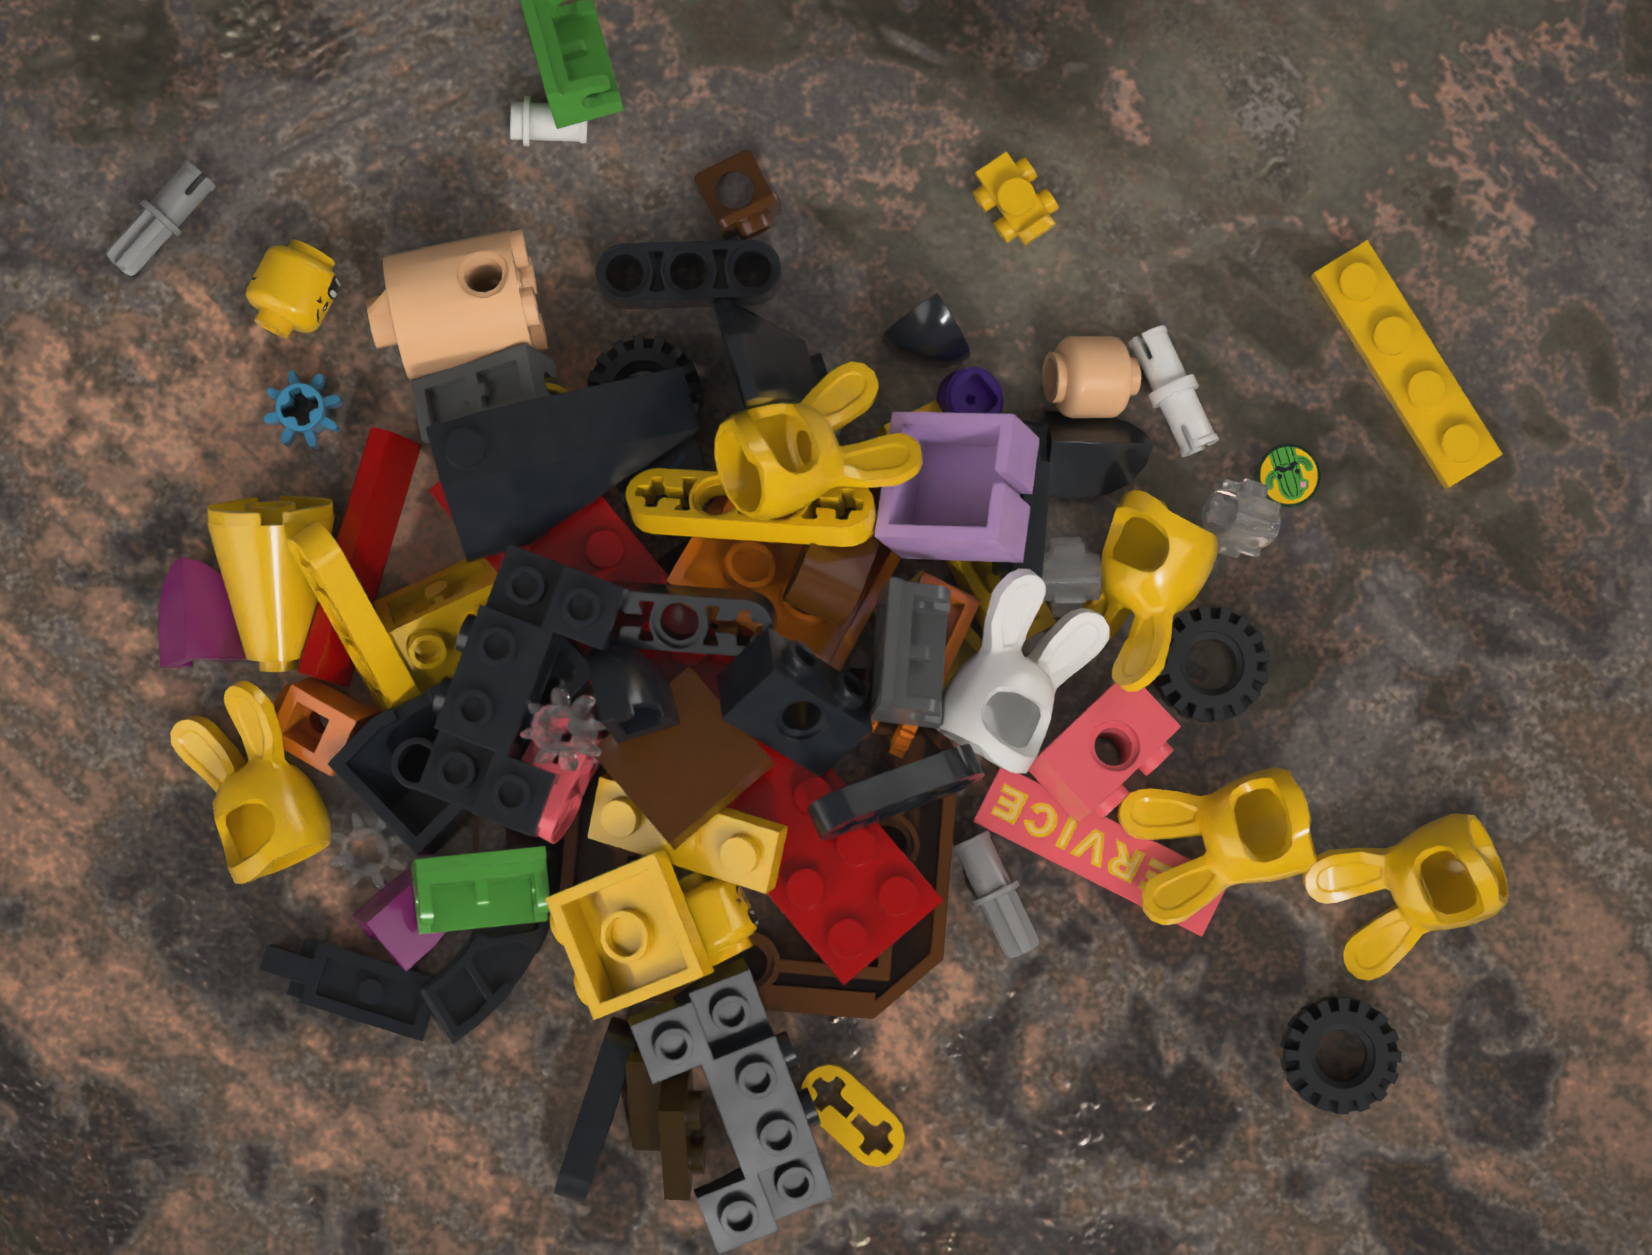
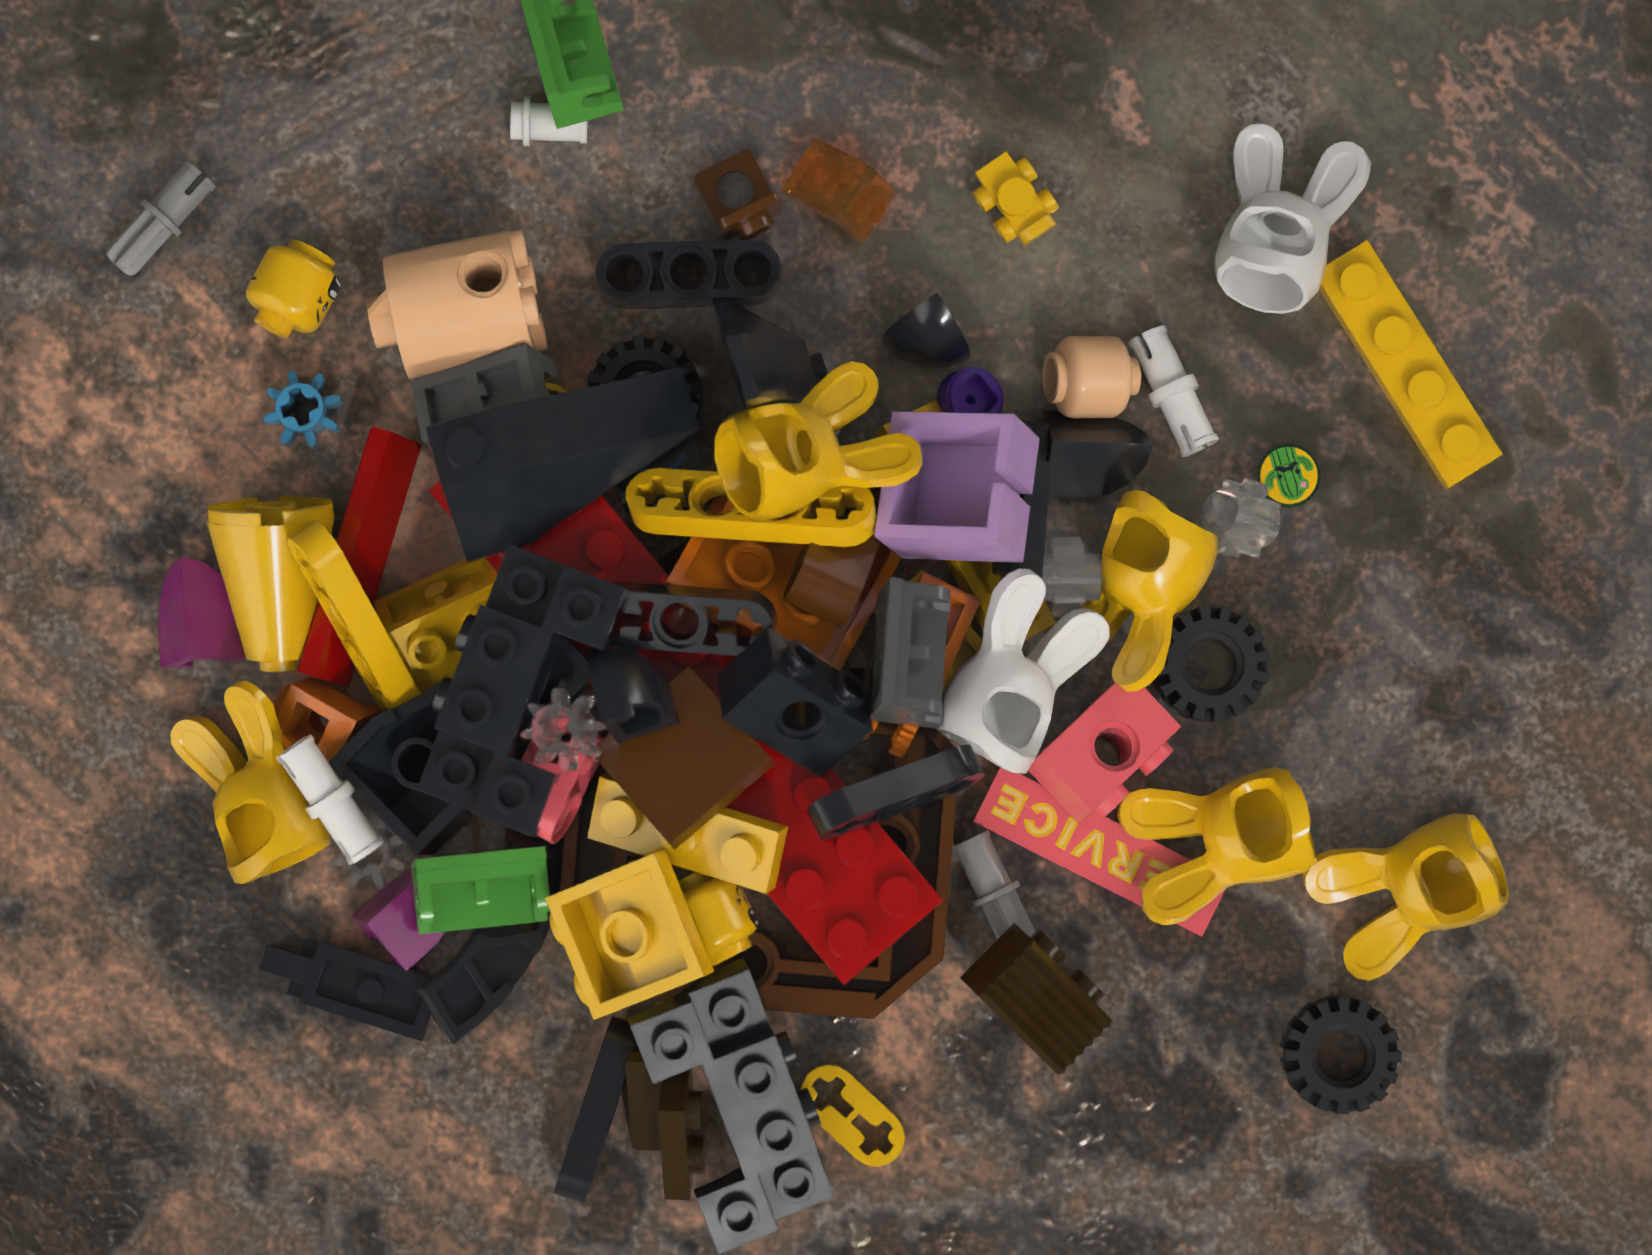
none -> white pin [276,734,384,865]
none -> clear orange bracket [781,137,895,243]
none -> dark brown brick [960,923,1112,1075]
none -> white piece [1214,123,1371,314]

